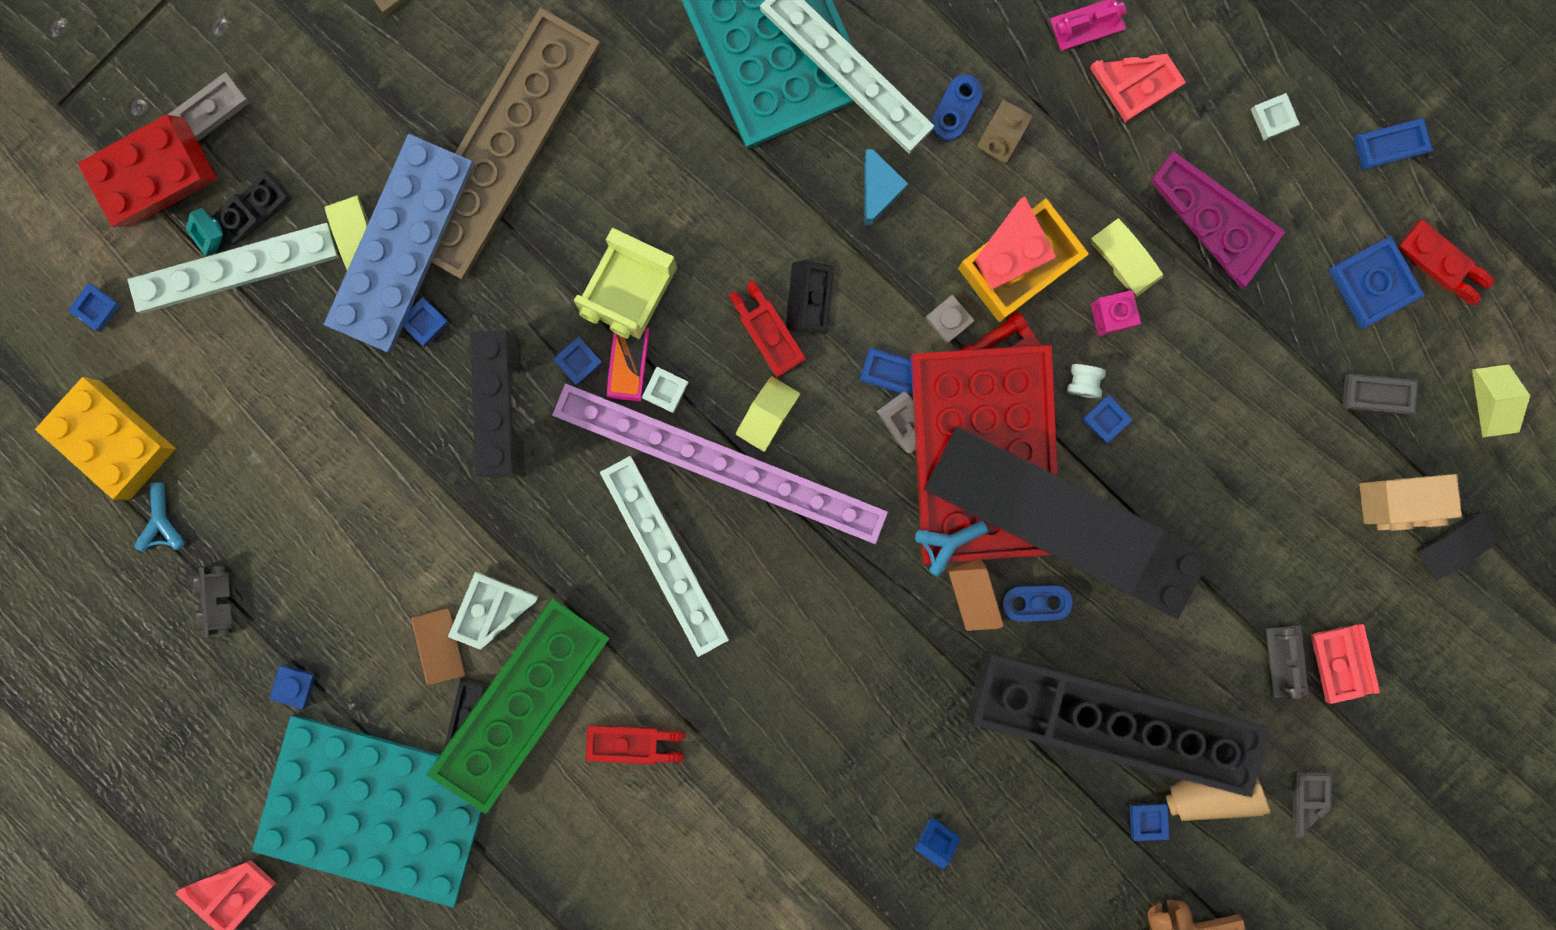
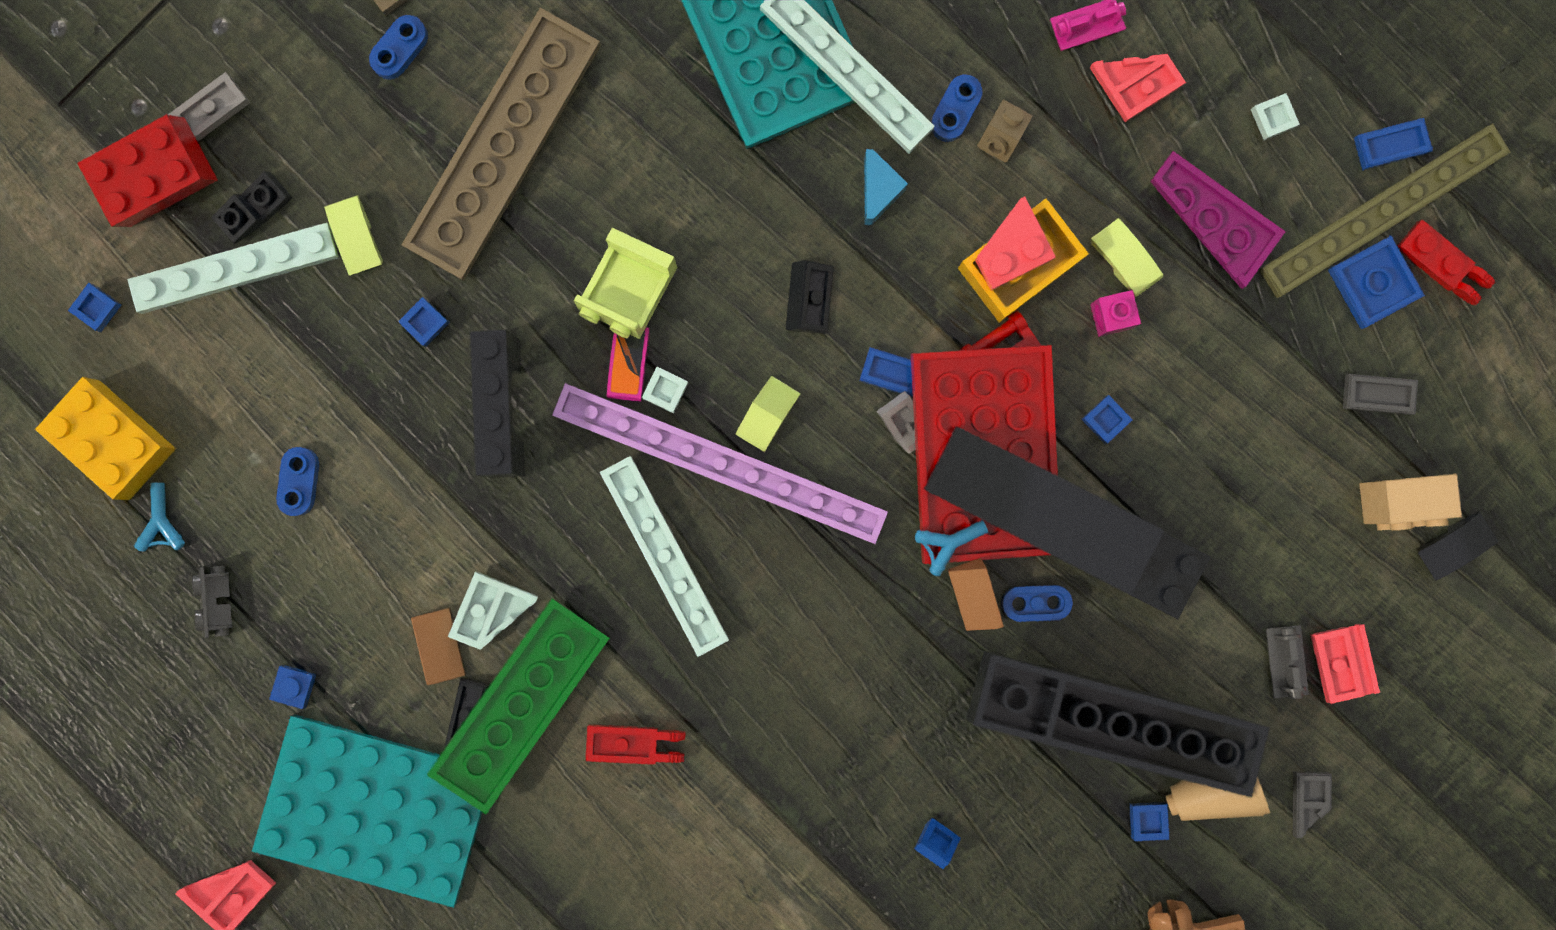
teal plate [185,207,223,257] -> none
medium blue plate [323,134,475,354] -> none
blue plate [553,336,603,386] -> none
red hinge [728,280,806,378] -> none
light grey plate [925,295,974,344] -> none
light aqua wheel [1067,364,1106,399] -> none
yellowish green slope [1472,364,1530,437] -> none
none -> blue plate [276,447,319,516]
none -> blue plate [369,15,428,79]
none -> olive tile [1259,123,1511,298]

